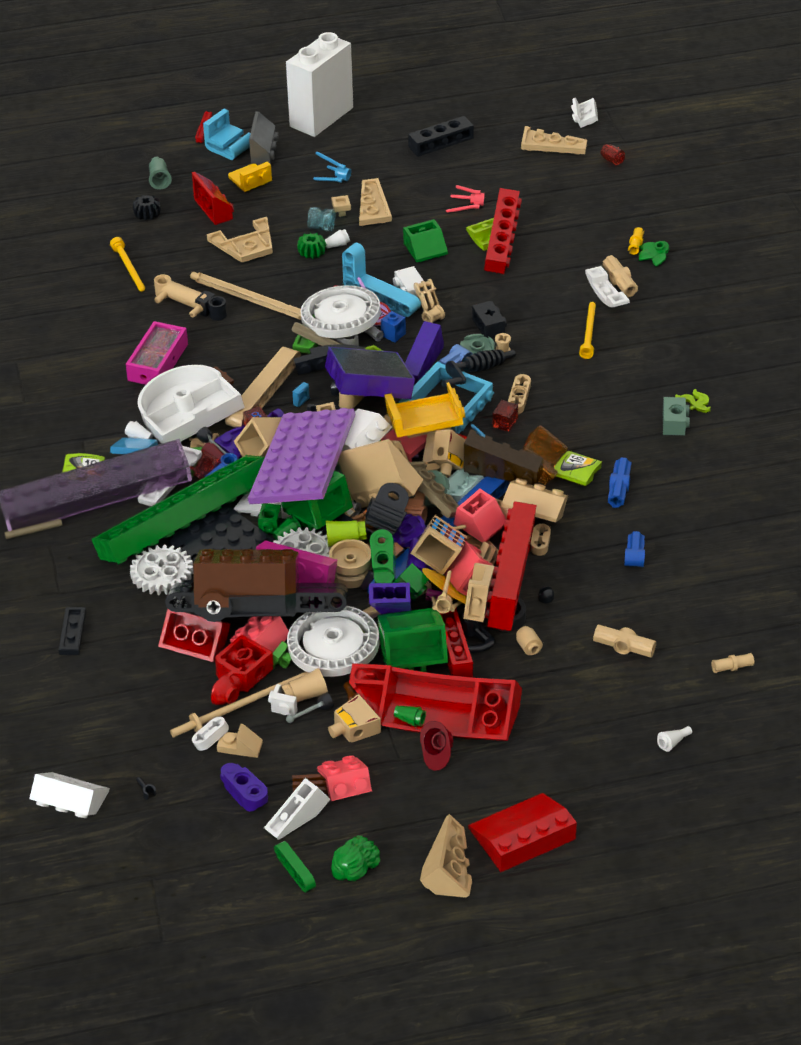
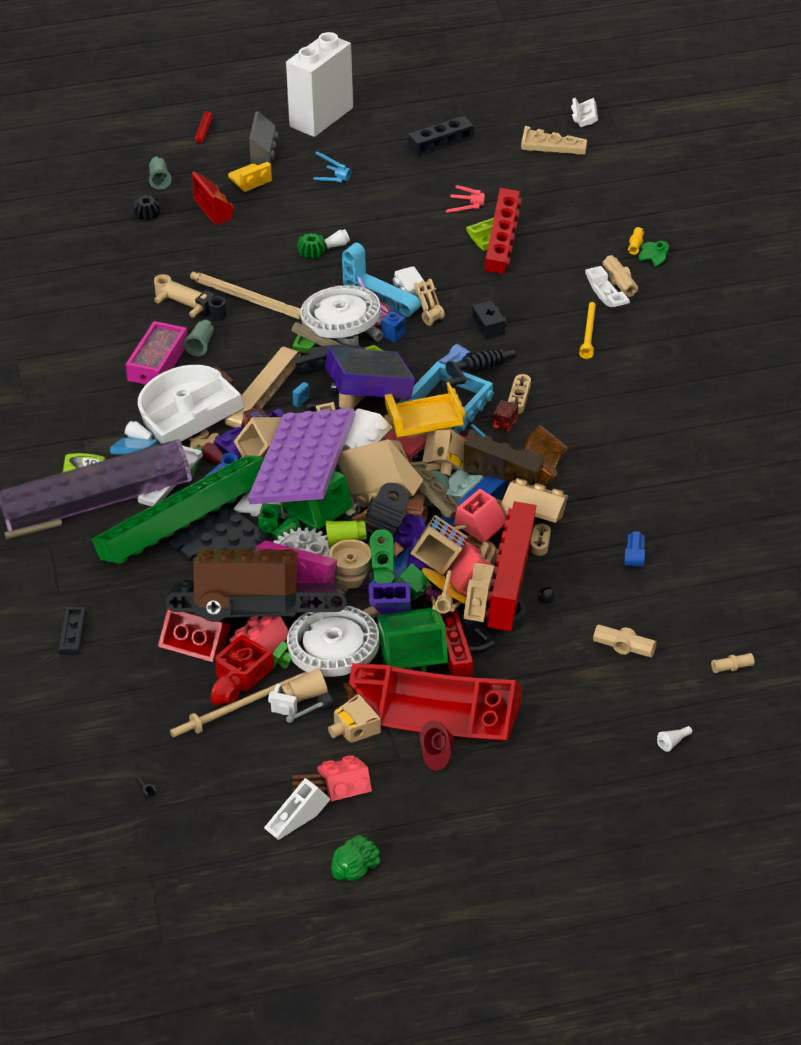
white slope [30,772,110,818] -> none
yellow piece [110,237,145,292] -> none
white gear [130,545,194,595] -> none
clear red bracket [189,452,221,479] -> none
white beam [192,717,229,751] -> none
black hinge [196,427,226,454] -> none
medium azure piece [203,109,251,160] -> none
tan wing [207,217,273,262] -> none
tan slope [217,724,263,758] -> none
dark purple piece [220,763,268,812] -> none
green beam [274,841,316,893] -> none
clear light blue wheel [307,207,335,231] -> none
tan tile [331,195,351,217] -> none
tan wing [359,178,392,226] -> none
green cone [394,705,426,727] -> none
green slope [403,219,448,262] -> none
dark purple slope [405,321,444,385] -> none
tan wedge [420,814,472,897] -> none
sand green tile [460,334,495,354] -> none
red slope [468,793,577,872] -> none
tan bush [495,333,511,352] -> none
tan brick [516,626,543,655] -> none
lime slope [551,451,602,486] -> none
clear red brick [601,144,625,165] -> none
blue piece [608,457,632,508] -> none
sand green brick [663,397,690,435] -> none
lime piece [675,389,711,413] -> none
none -> sand green plant [183,320,214,356]

